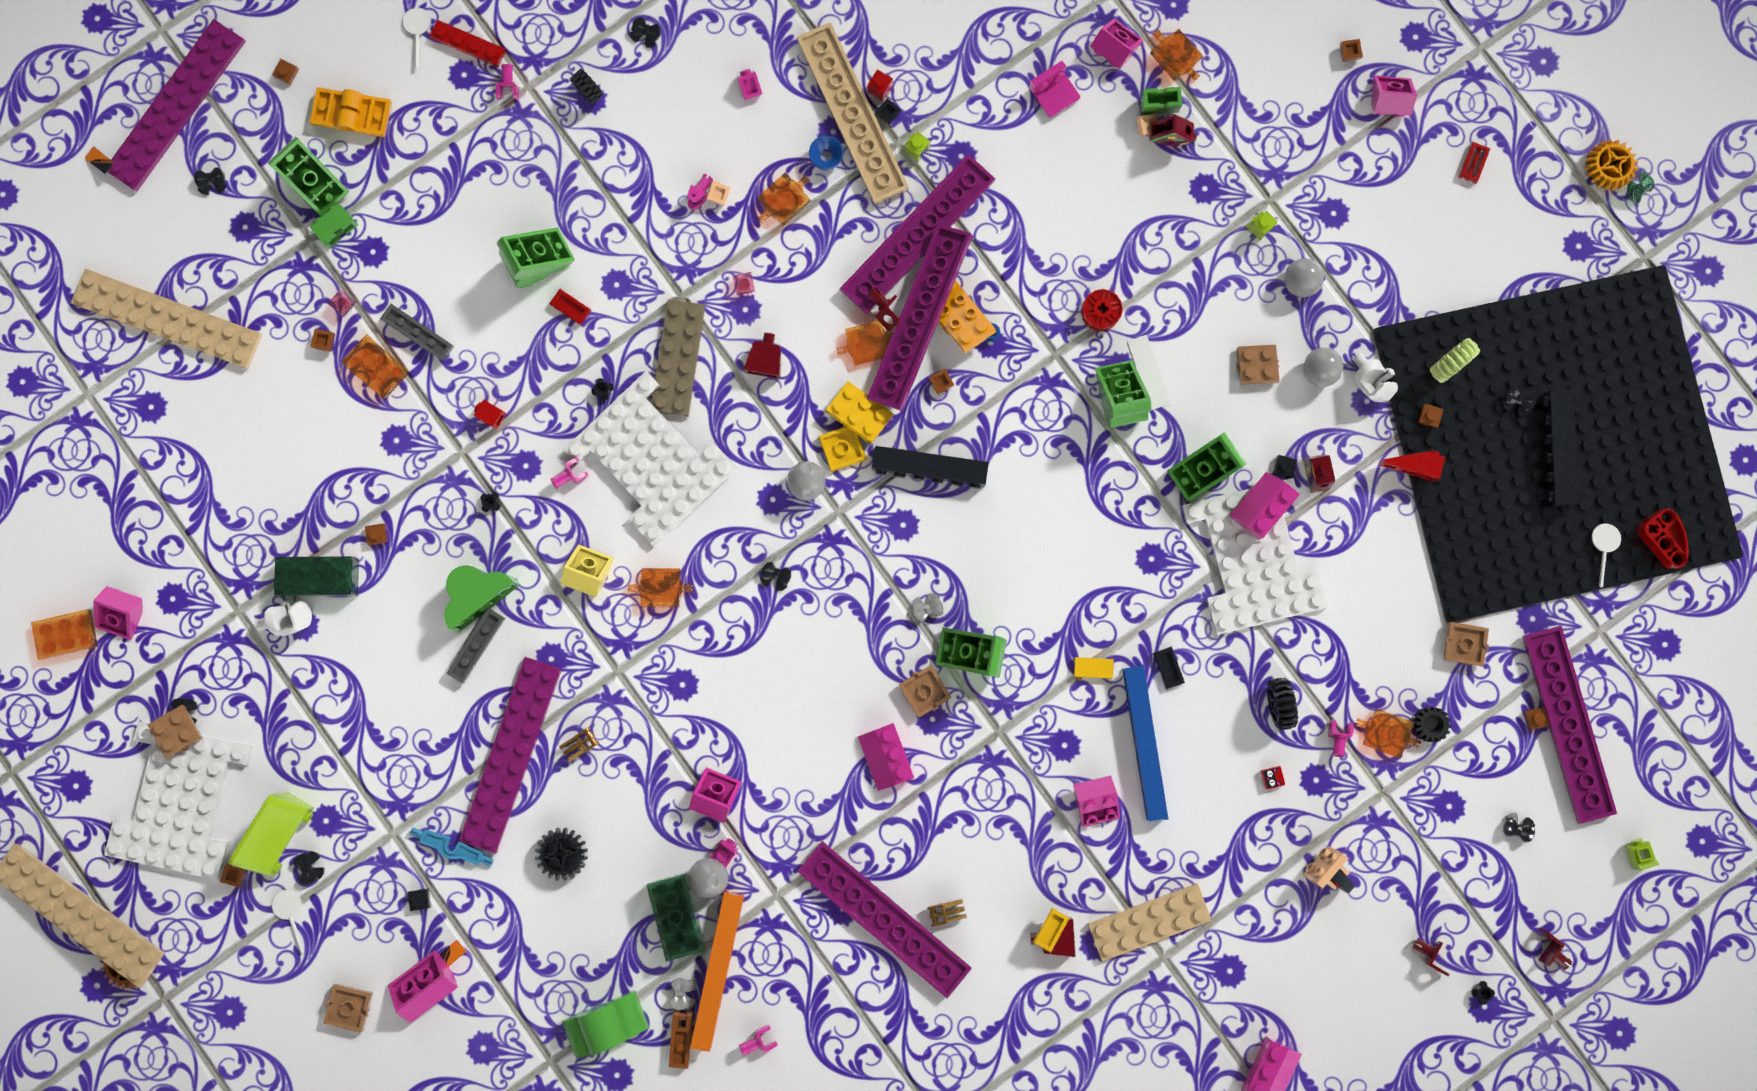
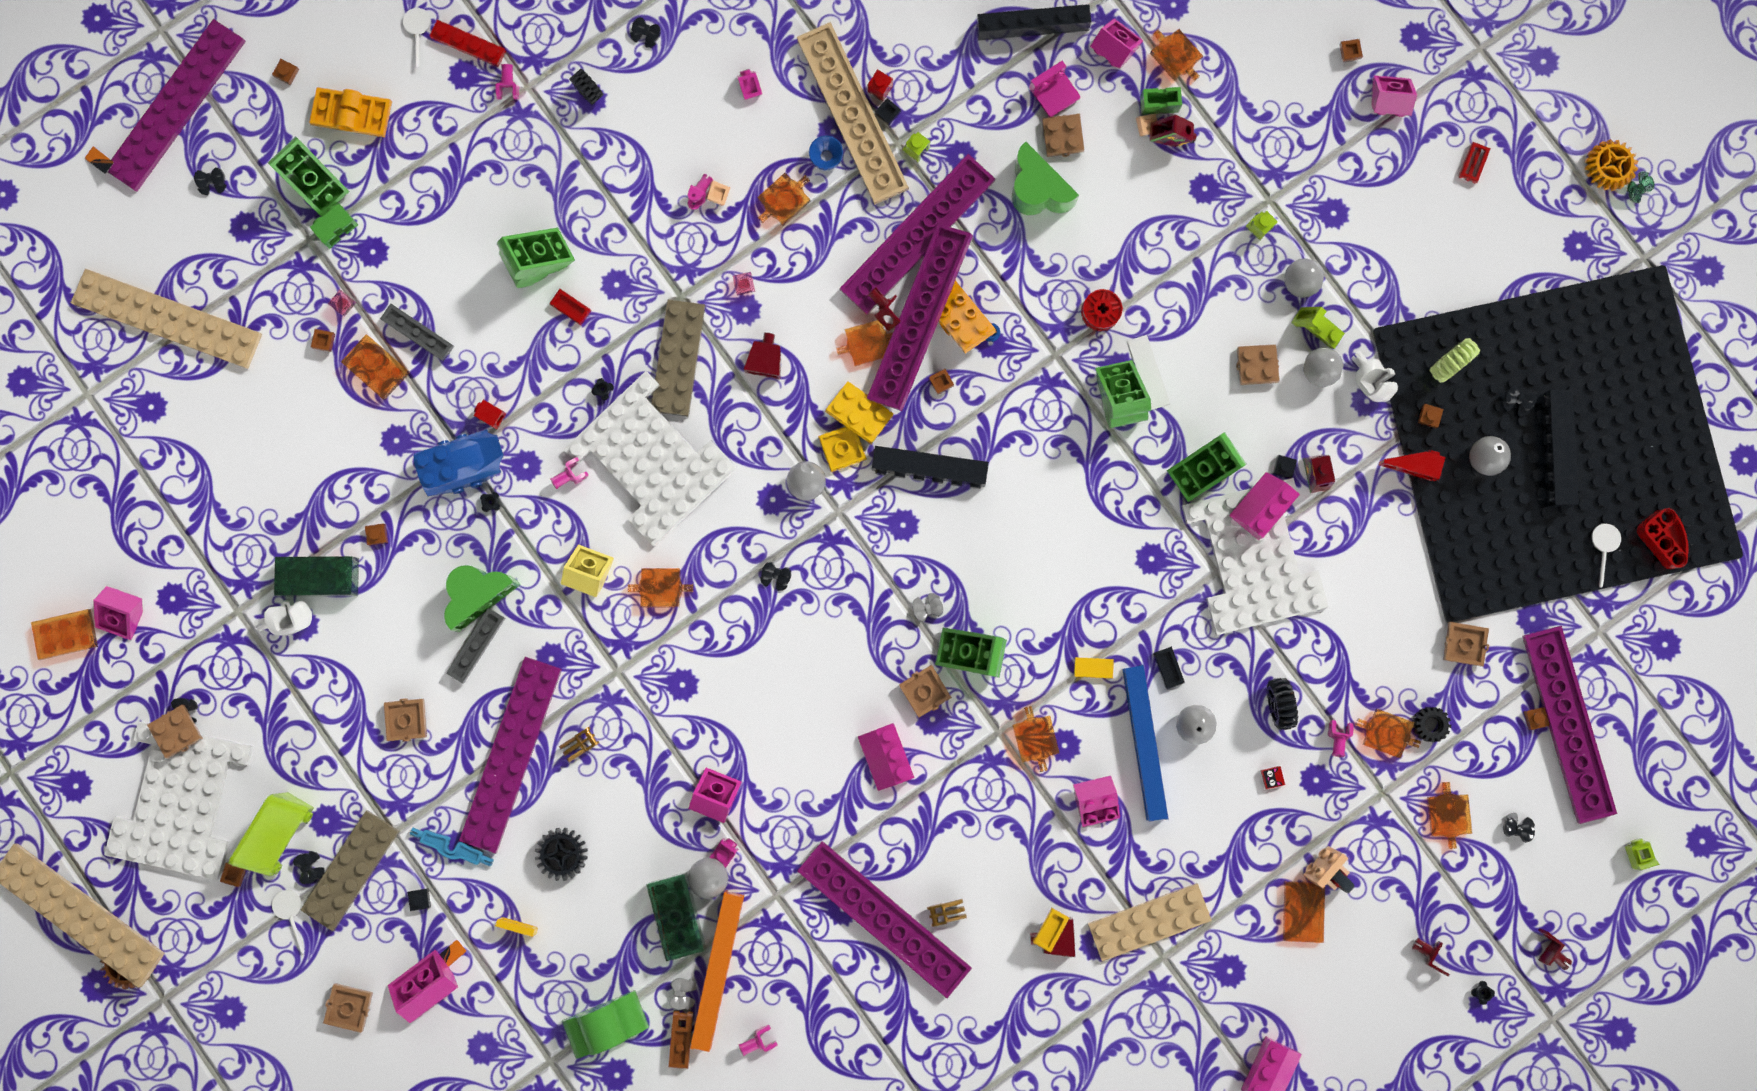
none -> dark tan plate [301,810,400,932]
none -> medium nougat plate [384,698,427,742]
none -> blue slope [413,429,504,497]
none -> yellow tile [495,917,538,937]
none -> black brick [976,4,1091,41]
none -> bright green brick [1011,142,1079,215]
none -> clear orange plate [1012,706,1060,772]
none -> medium nougat plate [1043,113,1084,157]
none -> light grey piece [1176,705,1217,745]
none -> clear orange plate [1283,881,1325,943]
none -> lime bracket [1291,307,1345,349]
none -> clear orange plate [1427,782,1472,849]
none -> light grey piece [1469,436,1511,476]

